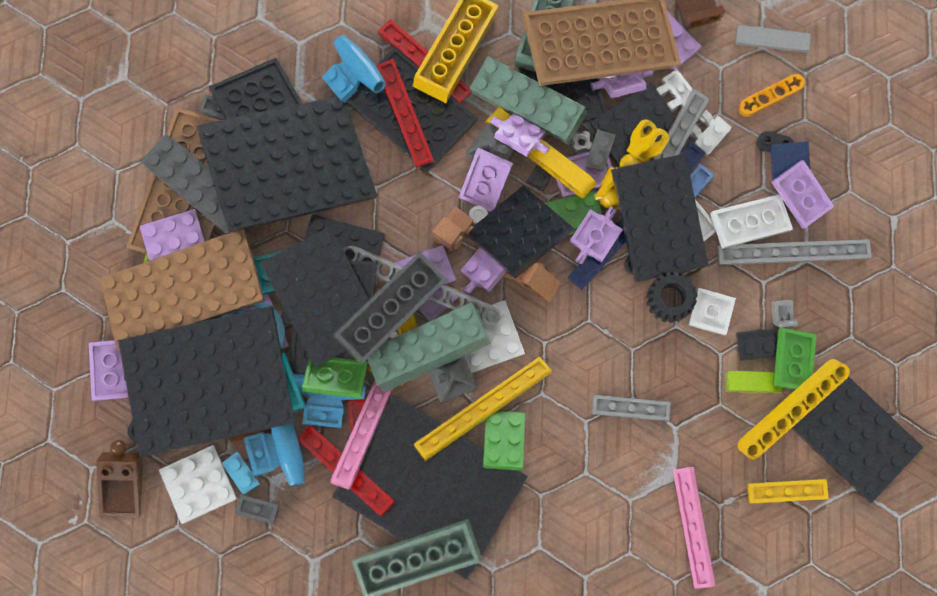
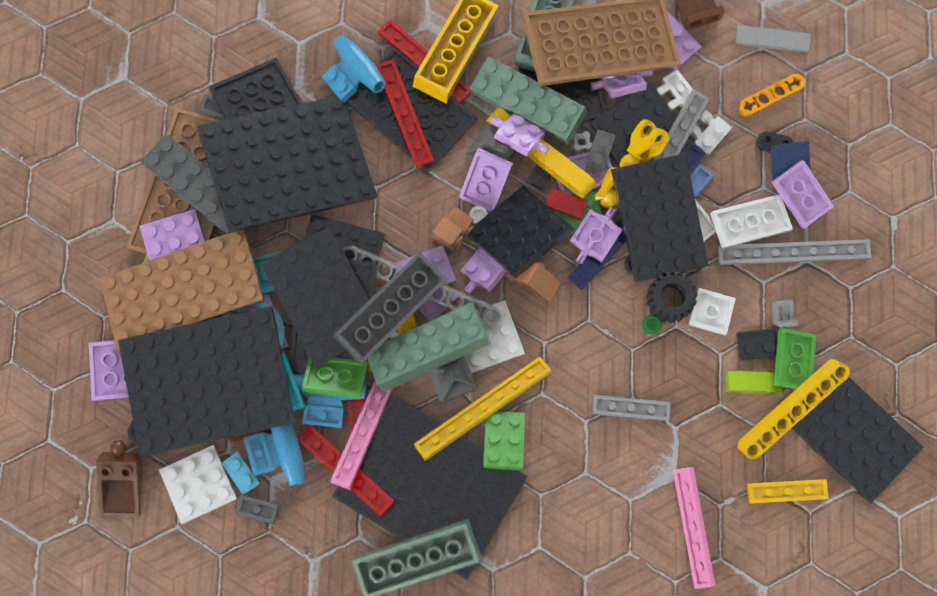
none -> red tile [546,188,588,220]
none -> green plate [642,315,661,335]

